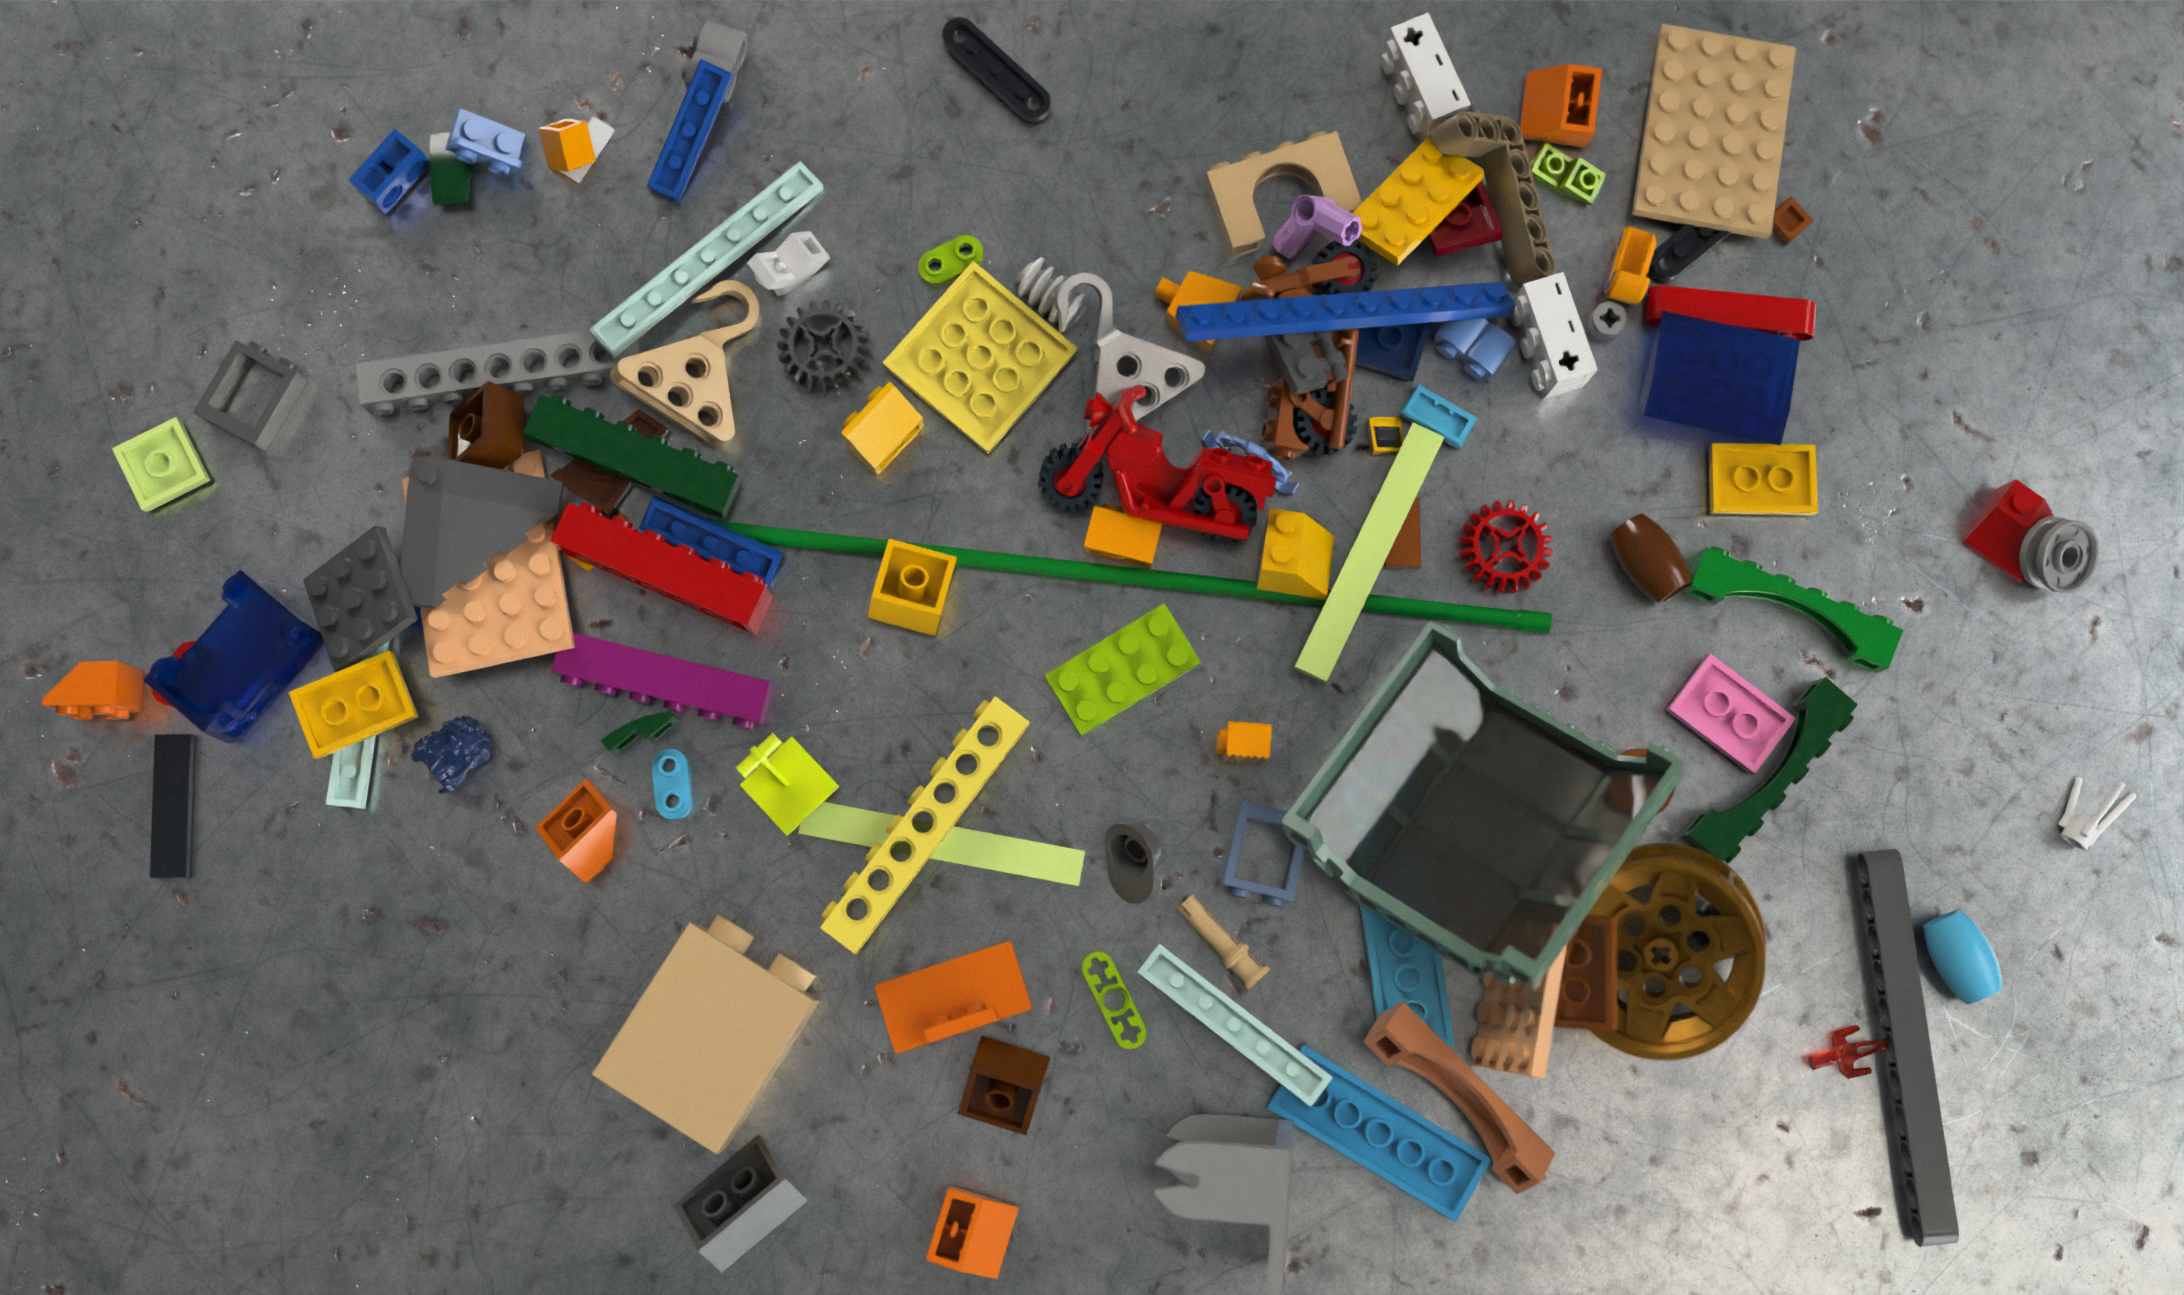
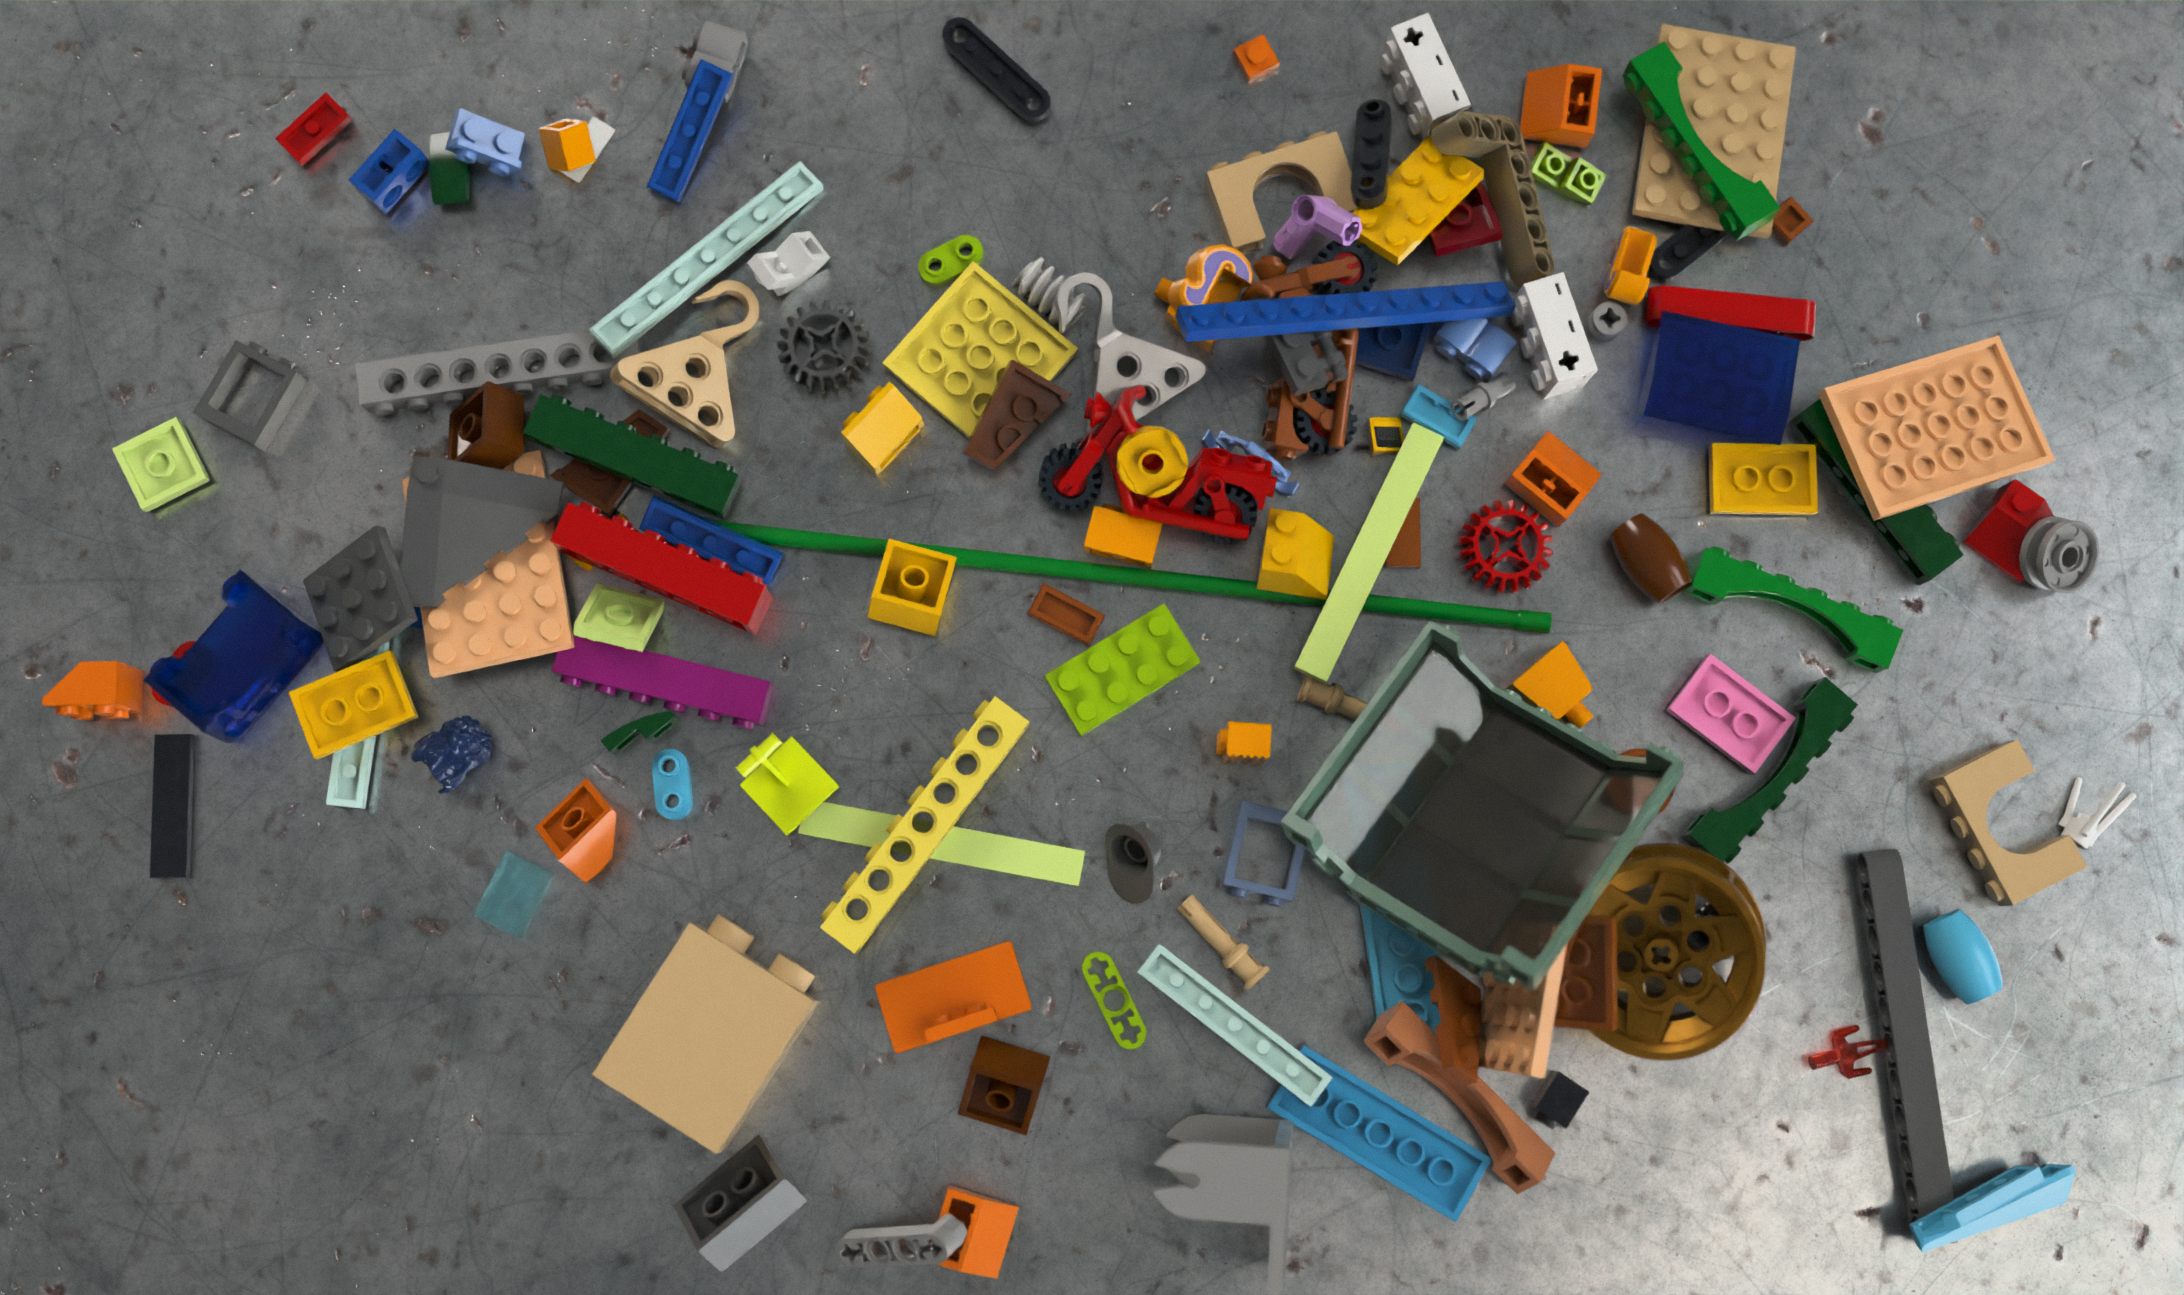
none -> red plate [275,92,353,167]
none -> clear light blue plate [473,851,555,938]
none -> yellowish green plate [573,583,665,652]
none -> light grey beam [835,1214,967,1268]
none -> reddish brown wing [962,360,1072,470]
none -> dark orange tile [1027,583,1105,647]
none -> yellow tile [1117,426,1188,498]
none -> light orange animal [1168,244,1254,312]
none -> orange plate [1233,34,1280,82]
none -> tan pin [1297,675,1402,738]
none -> black plate [1351,99,1392,209]
none -> dark orange wing [1424,955,1481,1086]
none -> light grey pin [1451,372,1515,421]
none -> orange slope [1504,431,1602,527]
none -> light orange torso [1507,641,1594,729]
none -> black brick [1529,1070,1589,1130]
none -> green arch [1622,42,1780,241]
none -> dark green brick [1789,399,1964,585]
none -> light nougat plate [1818,335,2055,521]
none -> medium azure wedge [1909,1164,2076,1252]
none -> tan arch [1931,739,2087,906]

